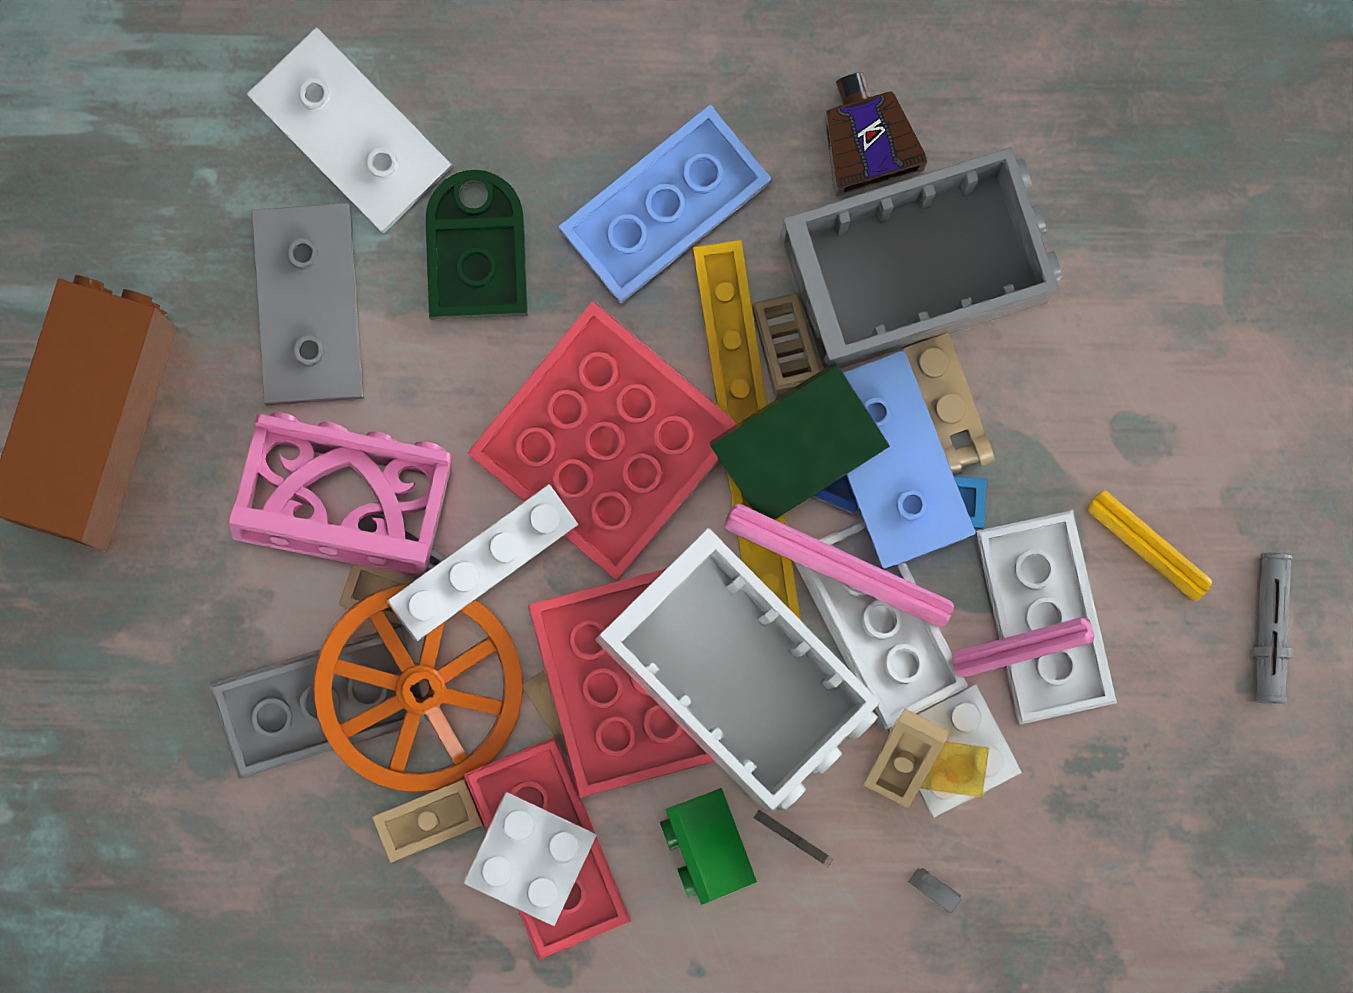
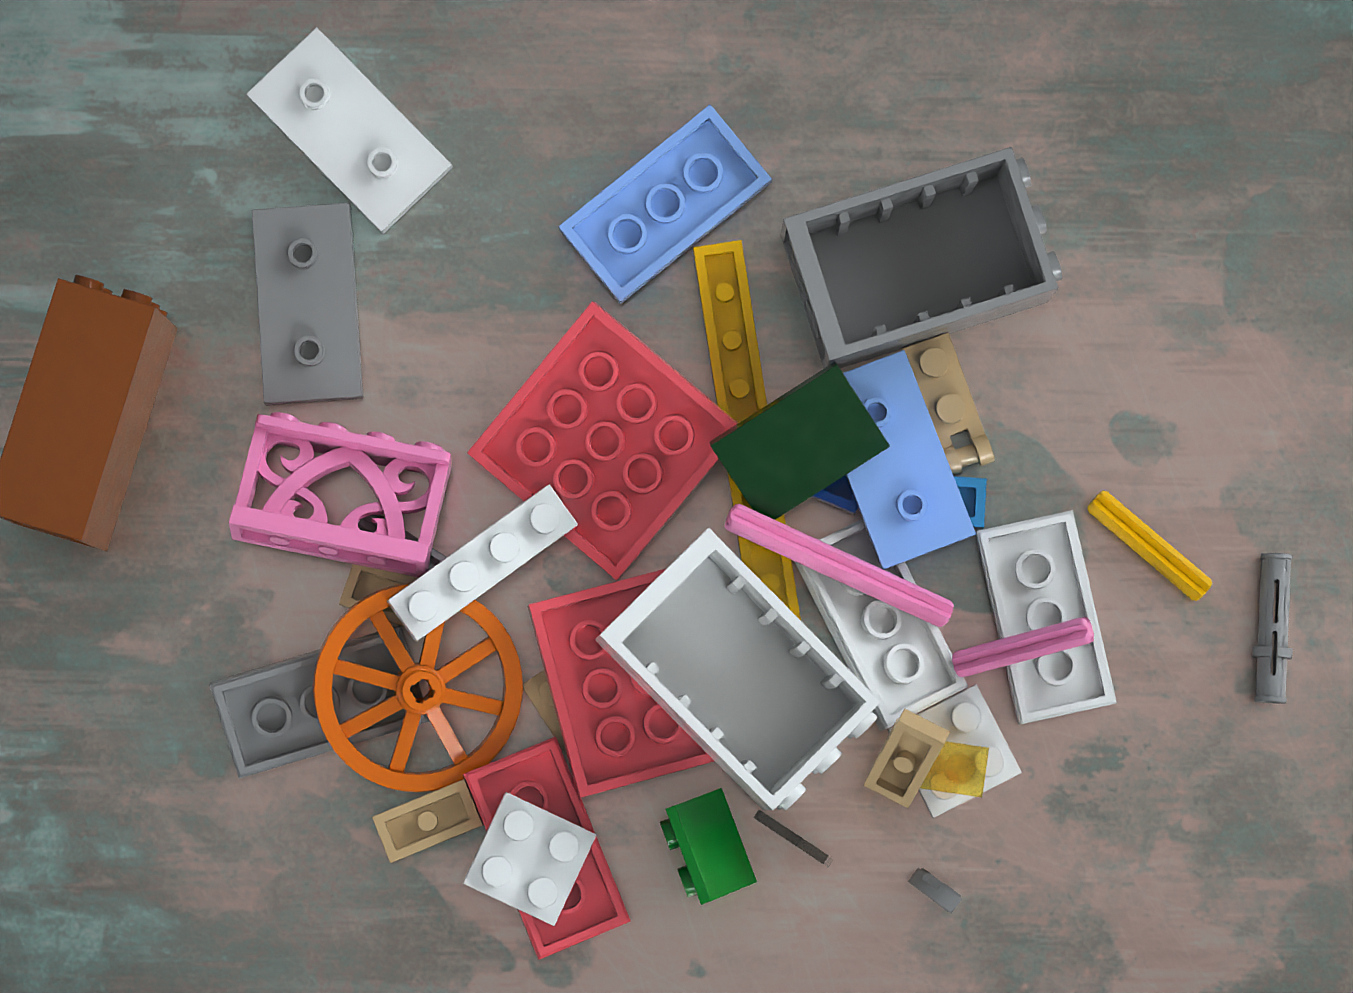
dark green tile [426,170,528,320] -> none
tan slope [752,292,821,399] -> none
torso [825,72,927,196] -> none

